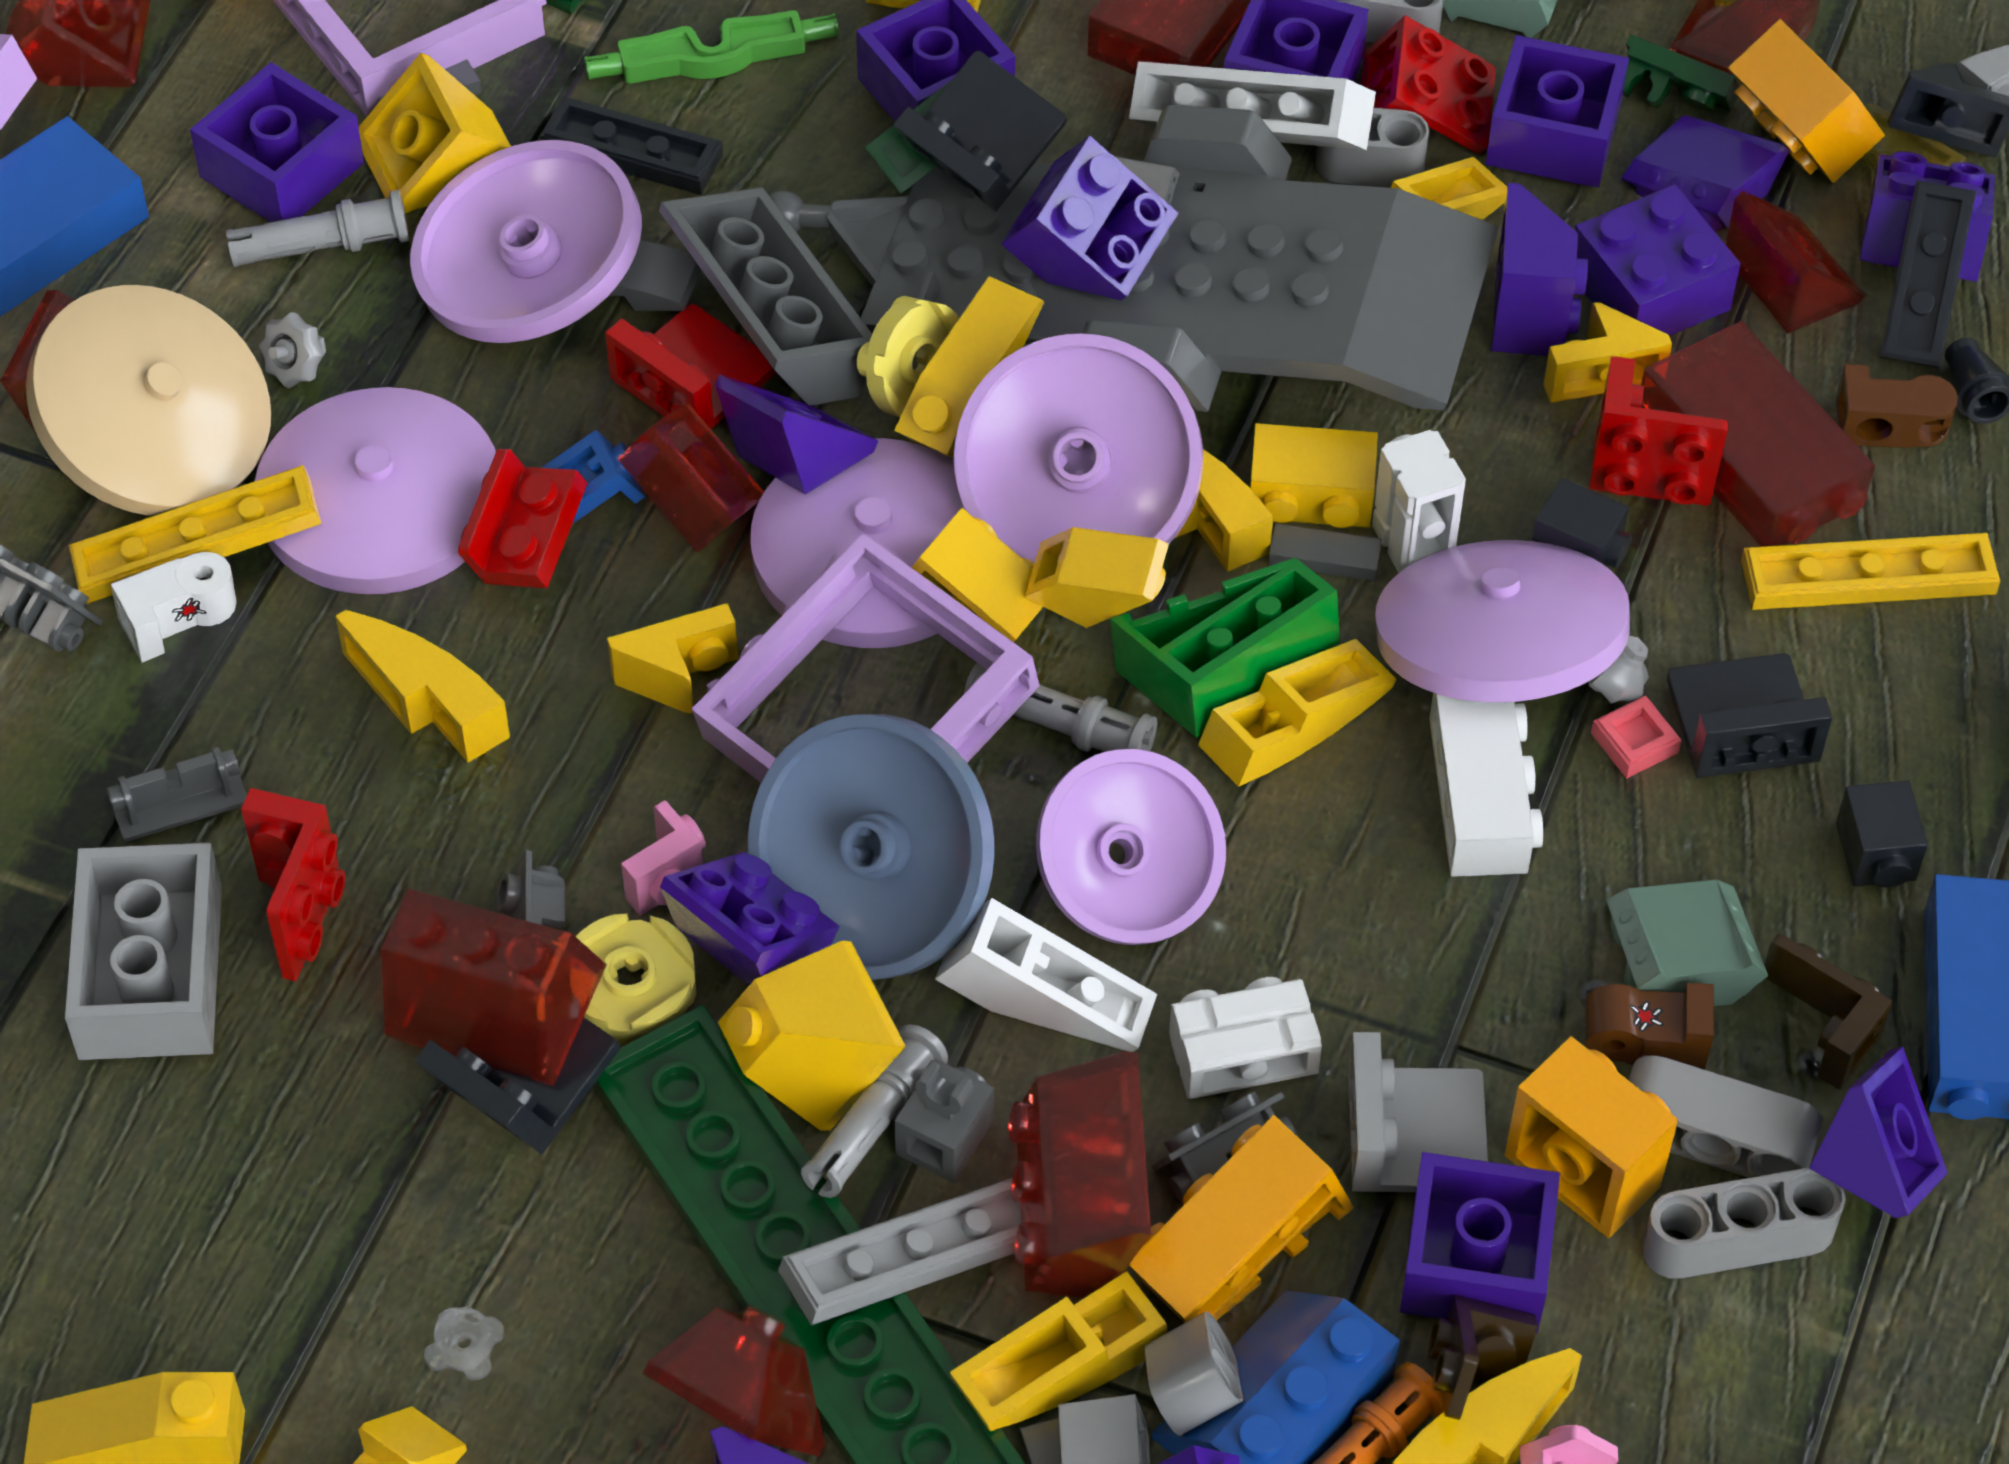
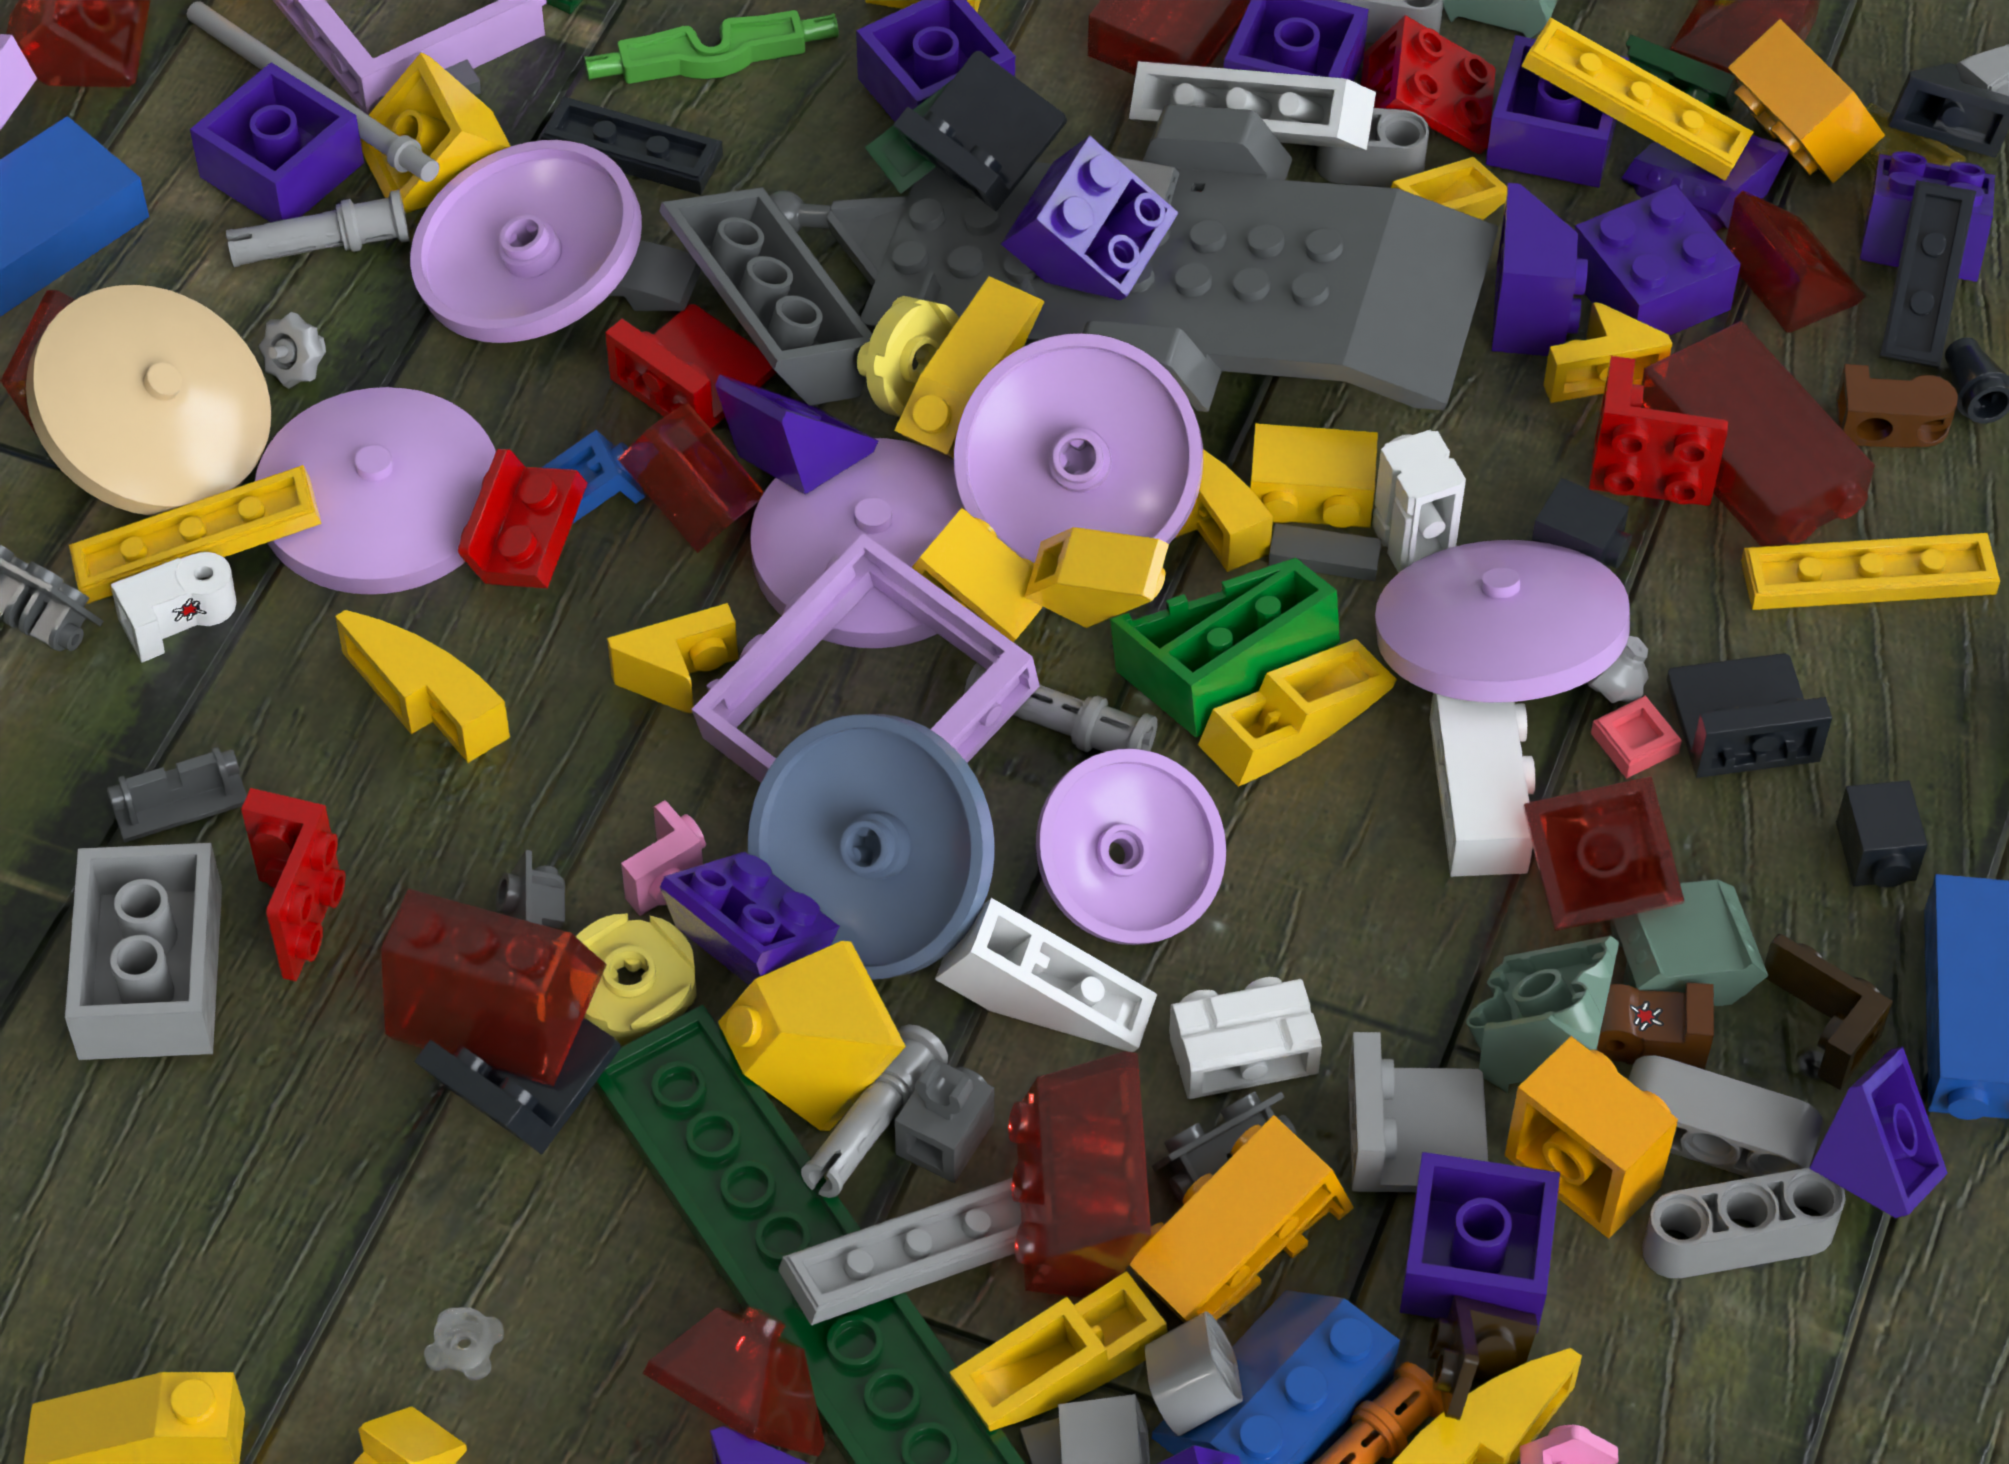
none -> light grey bar [187,1,439,182]
none -> sand green slope [1466,936,1619,1093]
none -> yellow tile [1522,17,1754,181]
none -> clear red slope [1523,776,1685,931]

